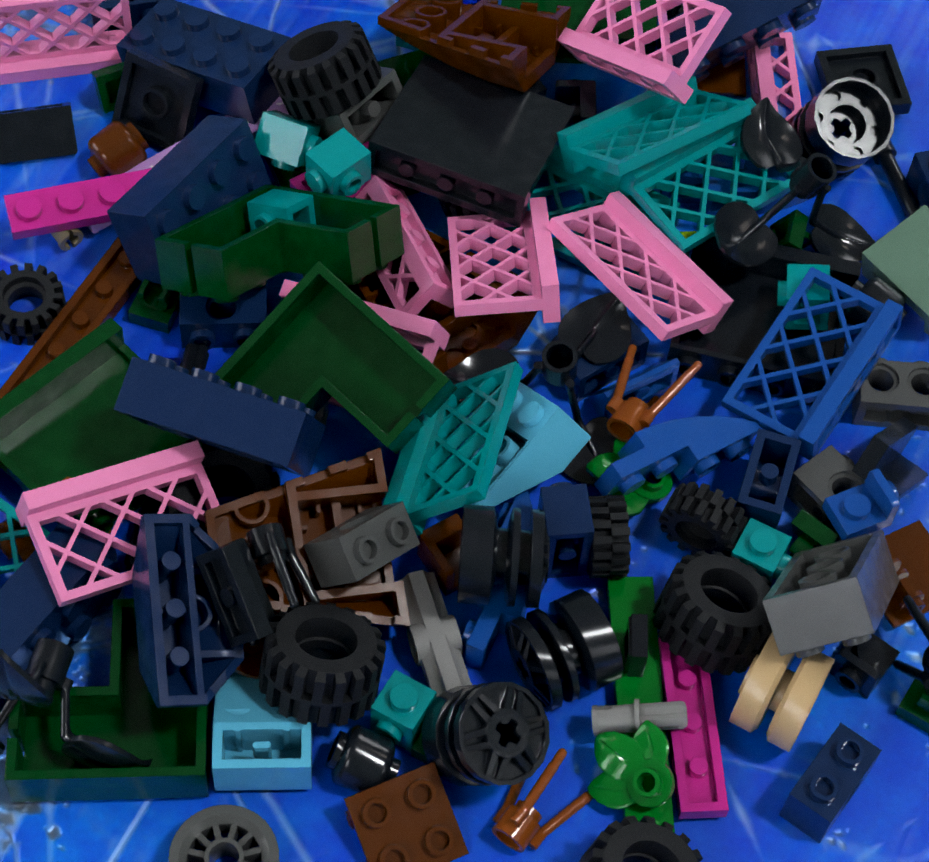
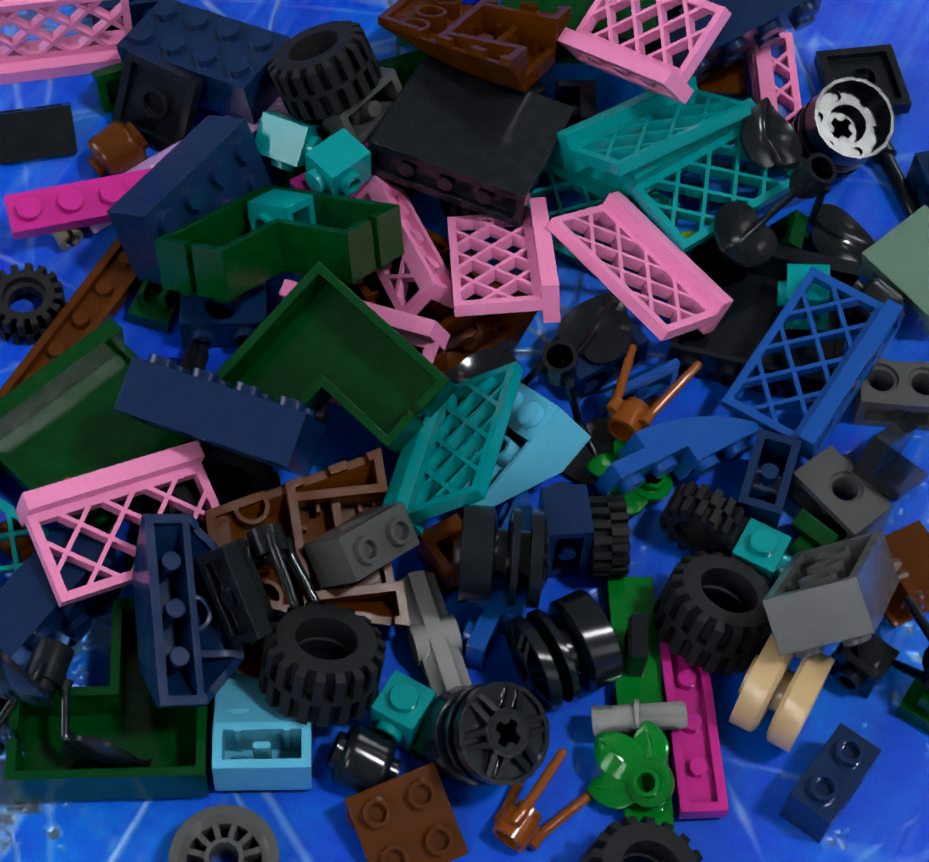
blue bracket [822,468,900,540] -> none

